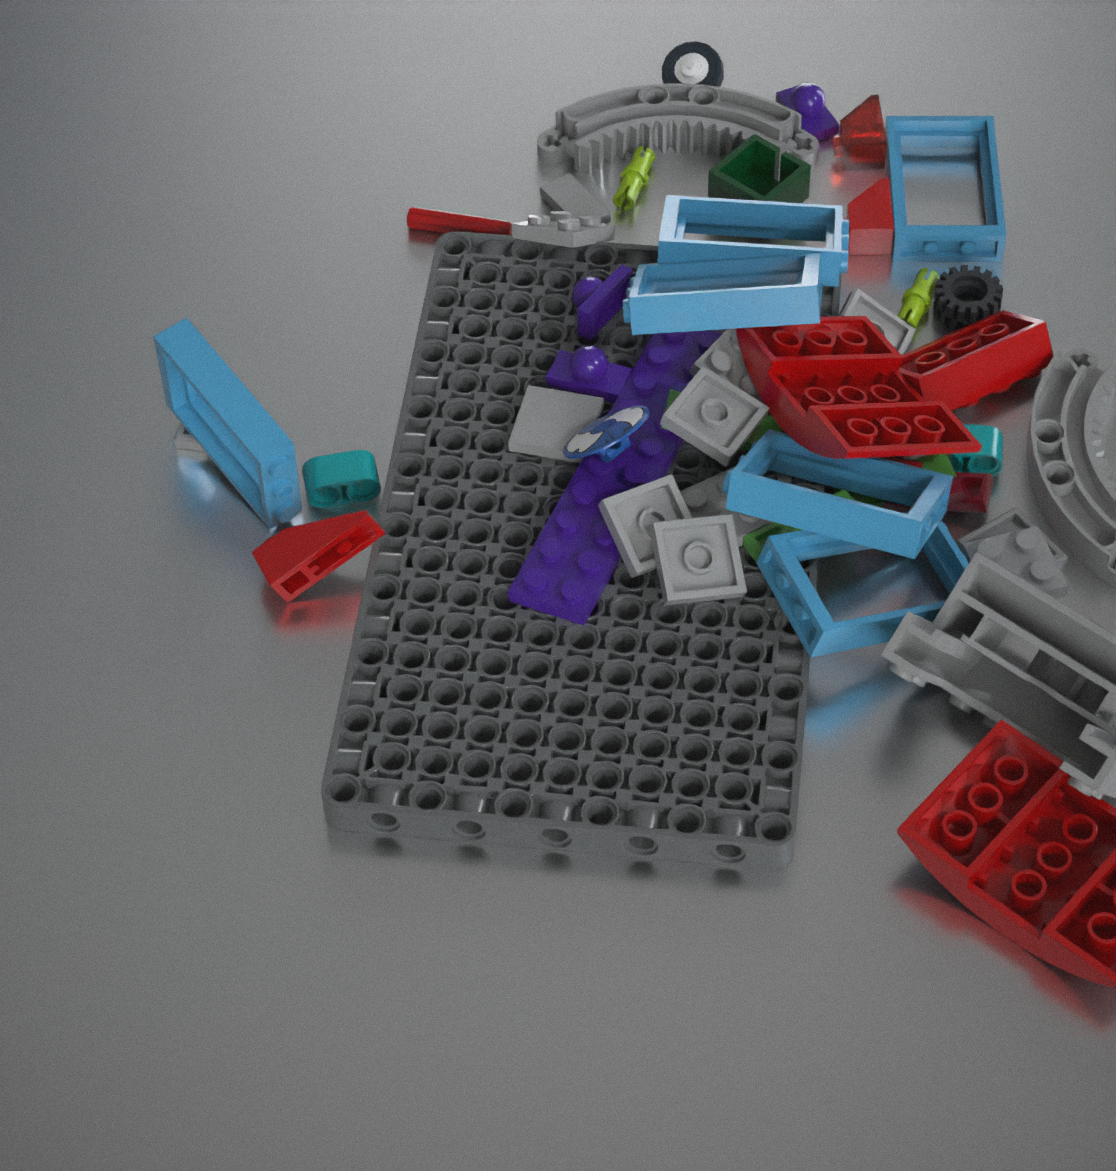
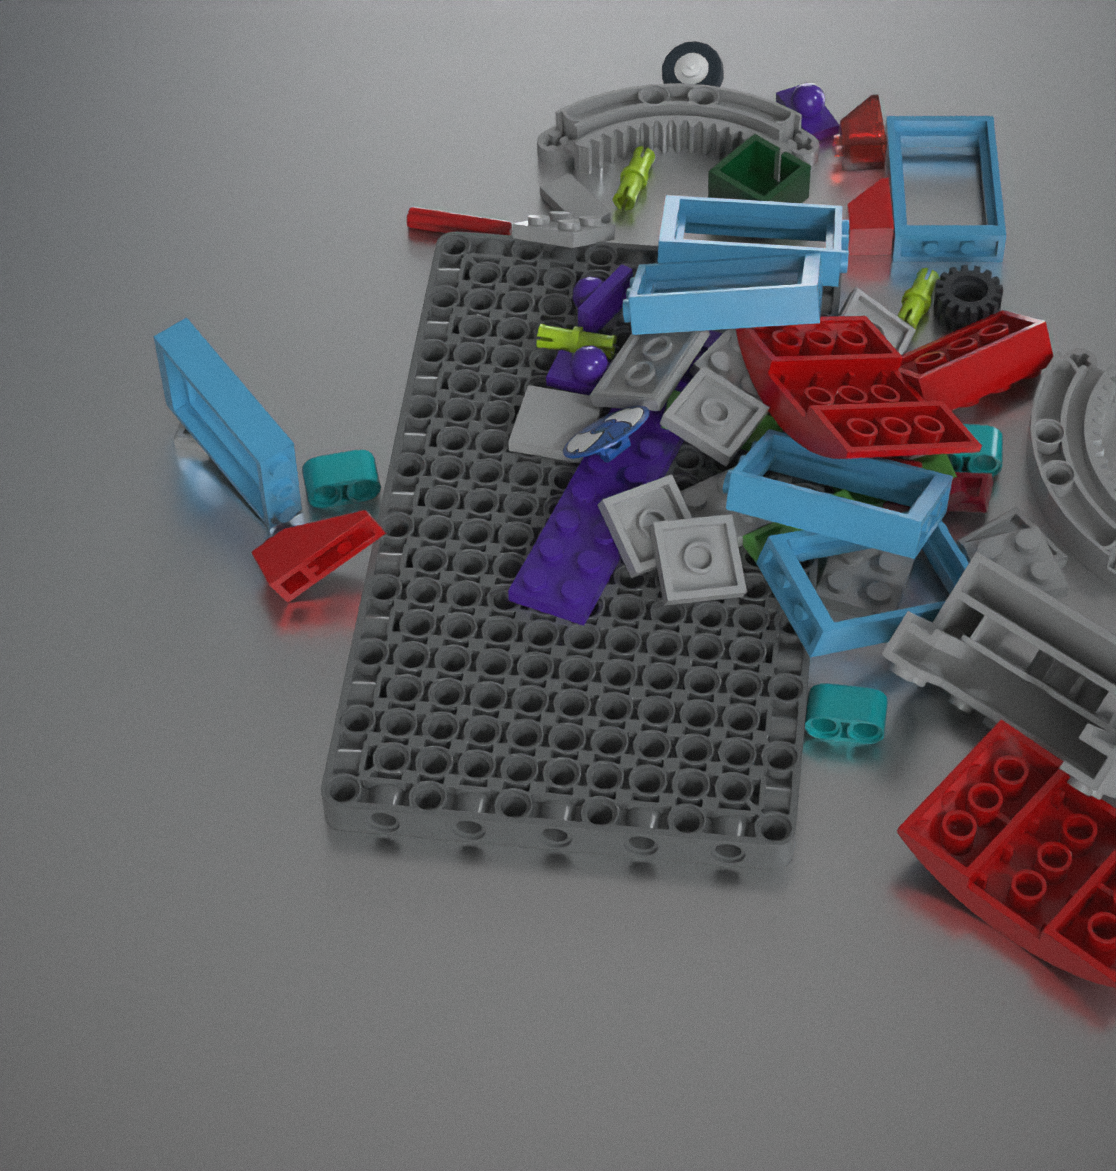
none -> lime pin [536,324,617,360]
none -> light grey tile [589,330,710,411]
none -> teal beam [805,683,888,744]
none -> light grey plate [816,548,915,617]

